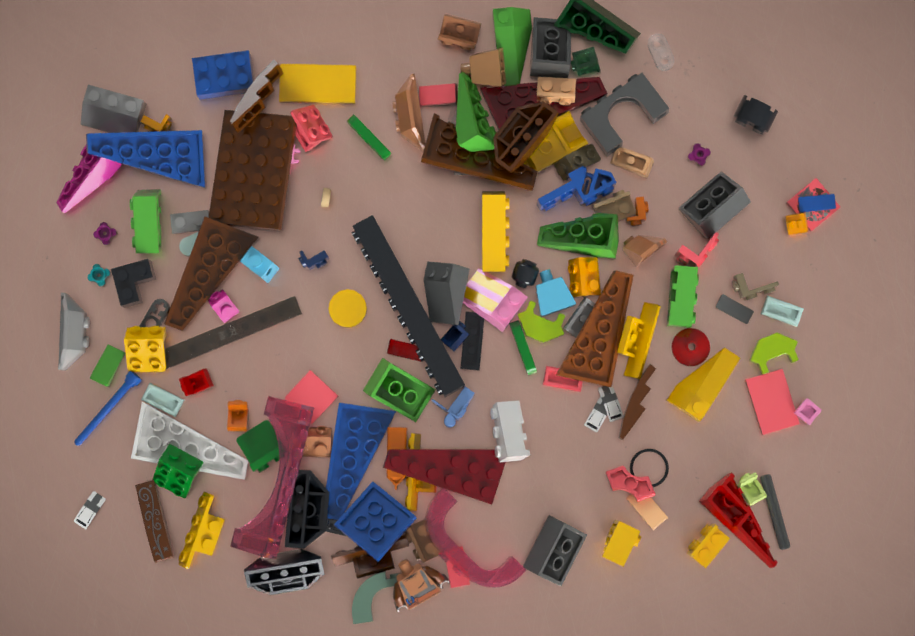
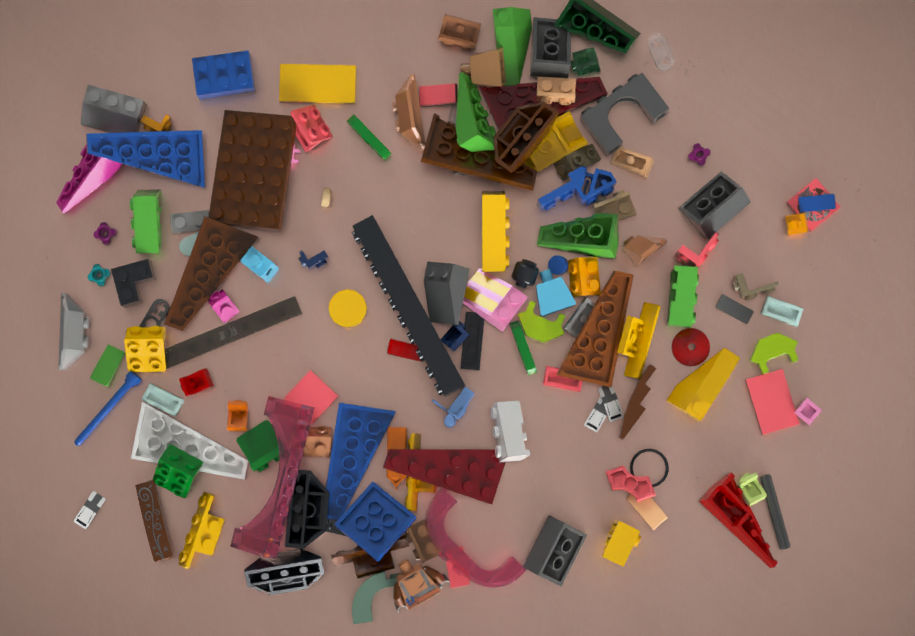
reddish brown slope [230,60,284,133] -> none
bright green slope [363,358,436,422] -> none
orange bracket [625,197,649,226] -> none
yellow bracket [687,523,730,568] -> none
black brick [734,95,778,135] -> none
none -> blue tile [548,255,568,275]

